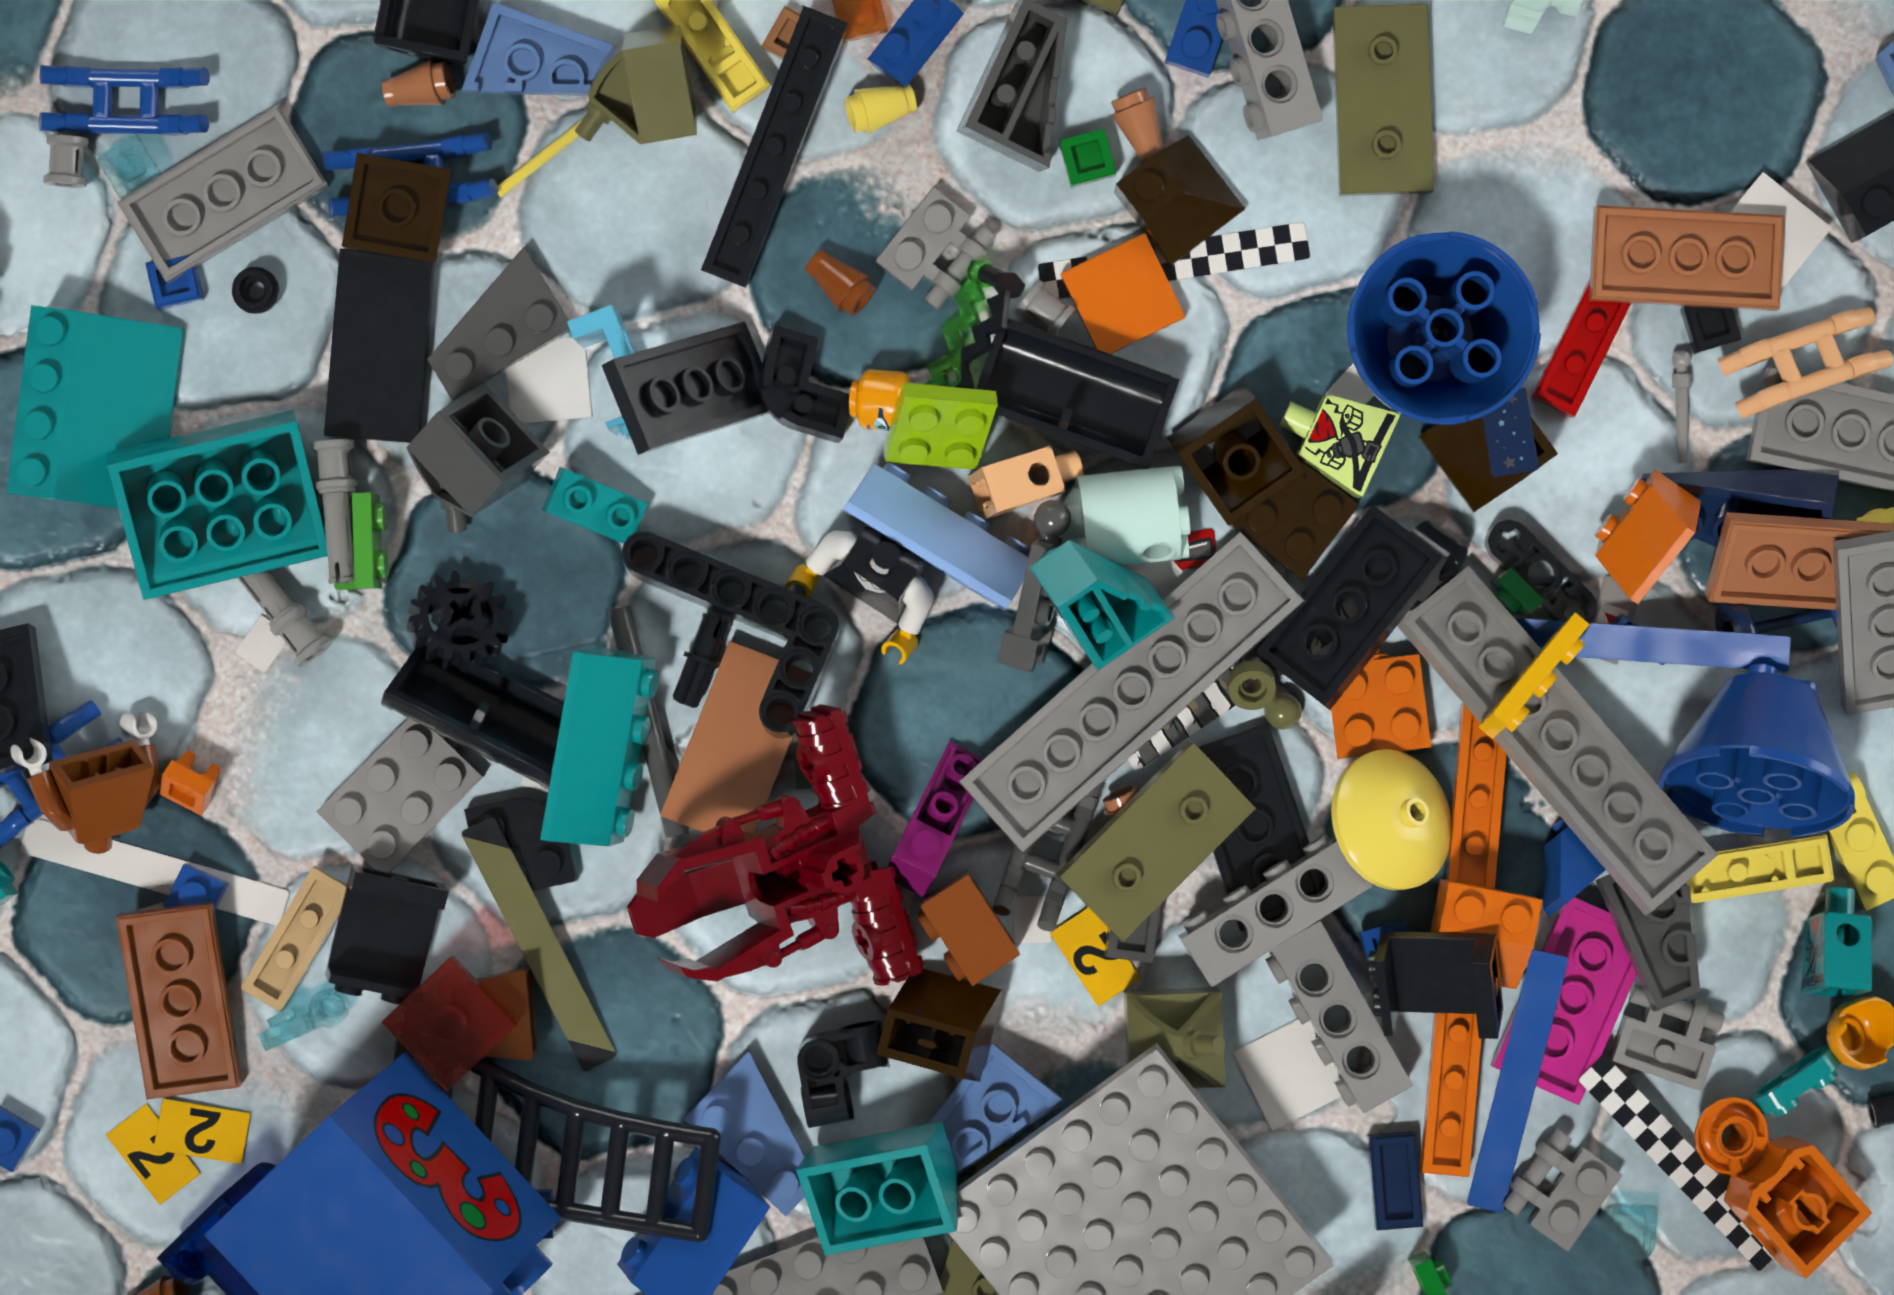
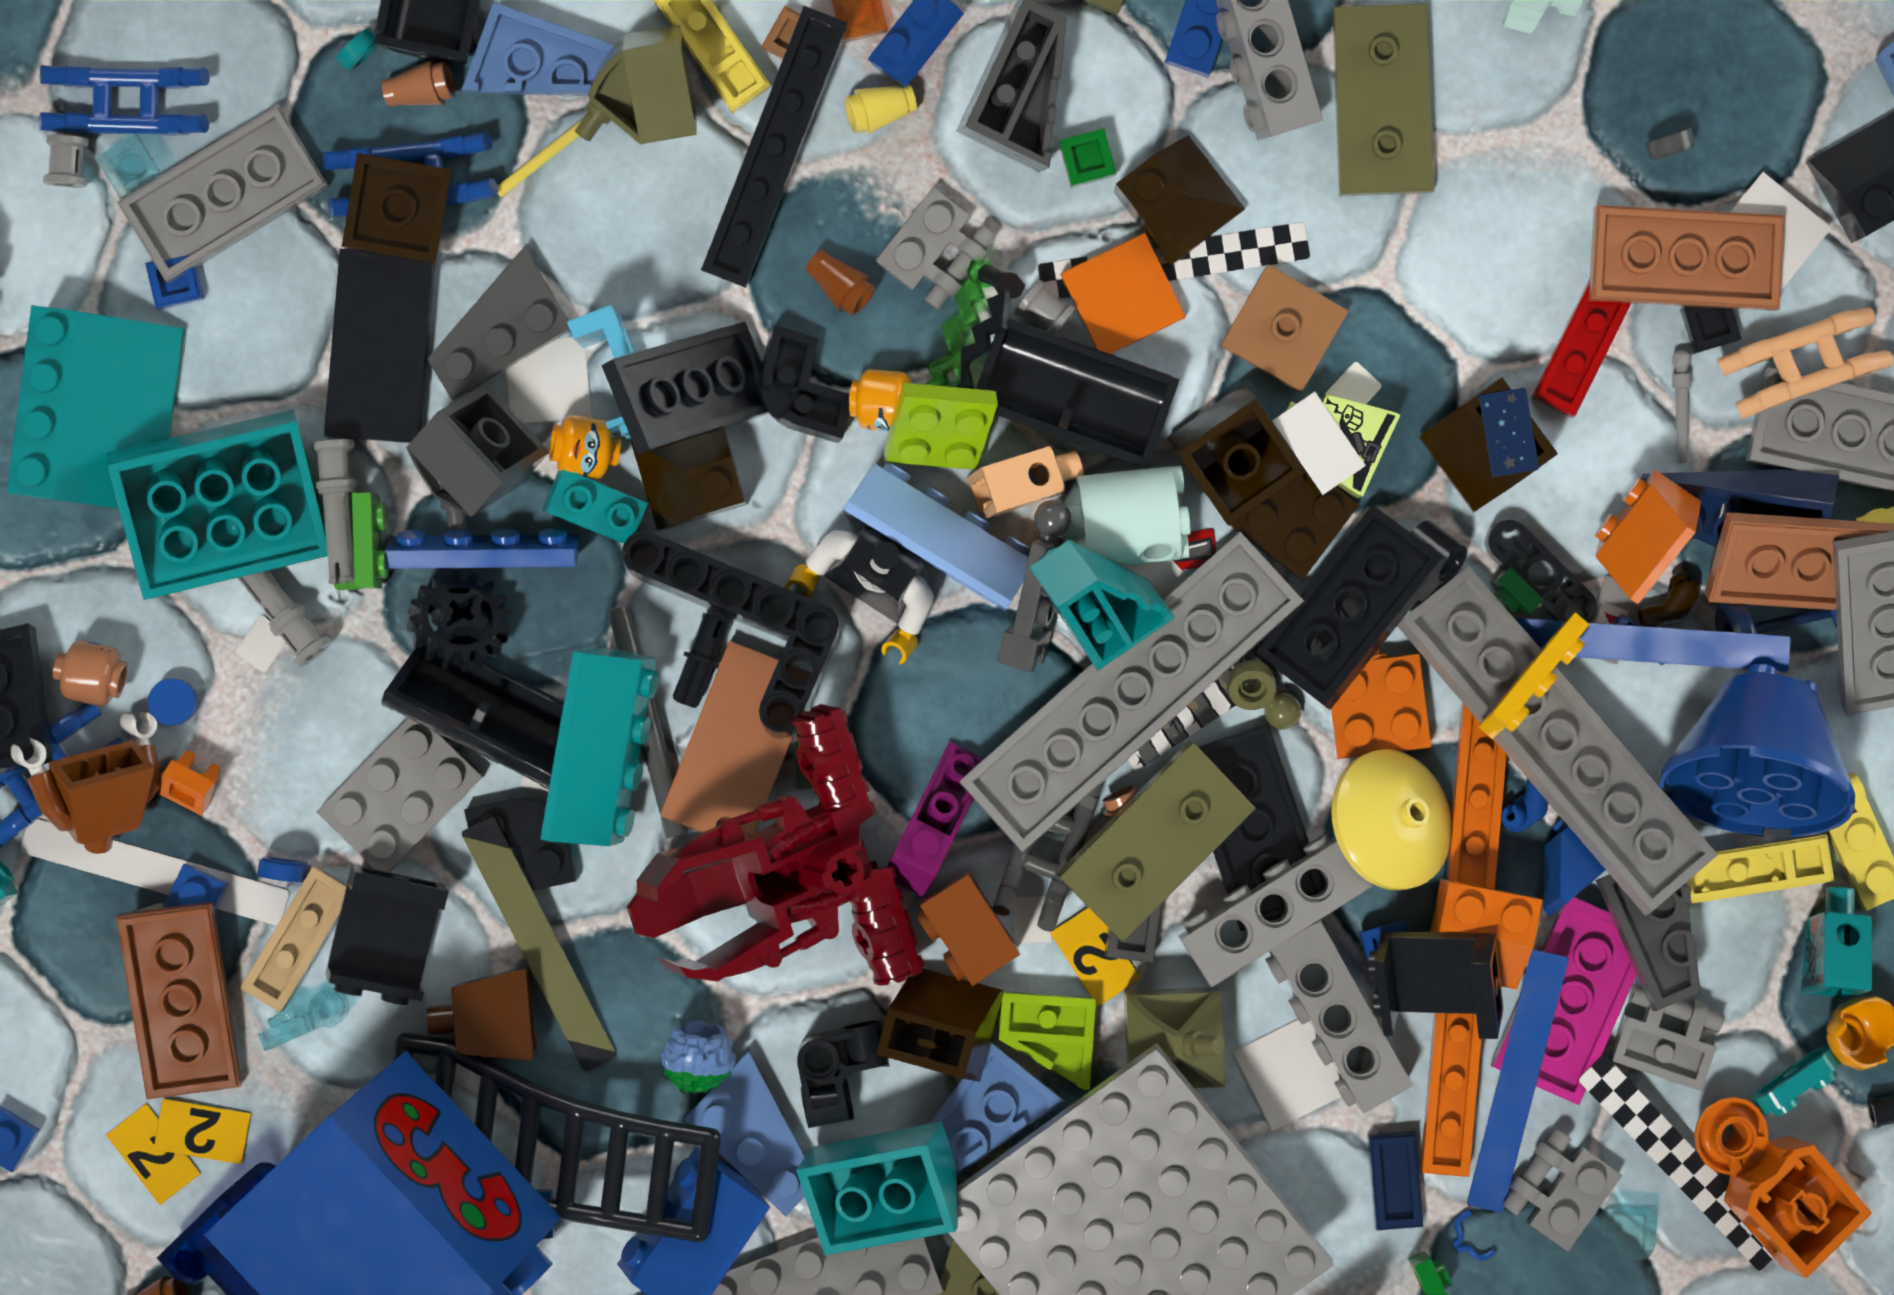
black plate [232,267,280,314] -> none
clear red plate [381,955,518,1092] -> none
nougat cone [1111,87,1165,161] -> none
blue cone [1347,231,1541,425] -> none
none -> nougat head [53,640,128,706]
none -> blue tile [148,679,198,726]
none -> blue tile [257,856,310,882]
none -> teal tile [335,27,379,71]
none -> blue plate [385,529,580,569]
none -> light orange head [549,415,621,479]
none -> dark brown slope [631,428,748,532]
none -> medium blue piece [660,1020,736,1094]
none -> lime wing [999,991,1096,1090]
none -> medium nougat plate [1220,264,1349,393]
none -> white sticker [1272,392,1366,495]
none -> blue piece [1452,1209,1496,1261]
none -> blue arm [1501,778,1548,832]
none -> dark brown arm [1637,572,1699,627]
none -> dark grey tile [1645,128,1696,160]

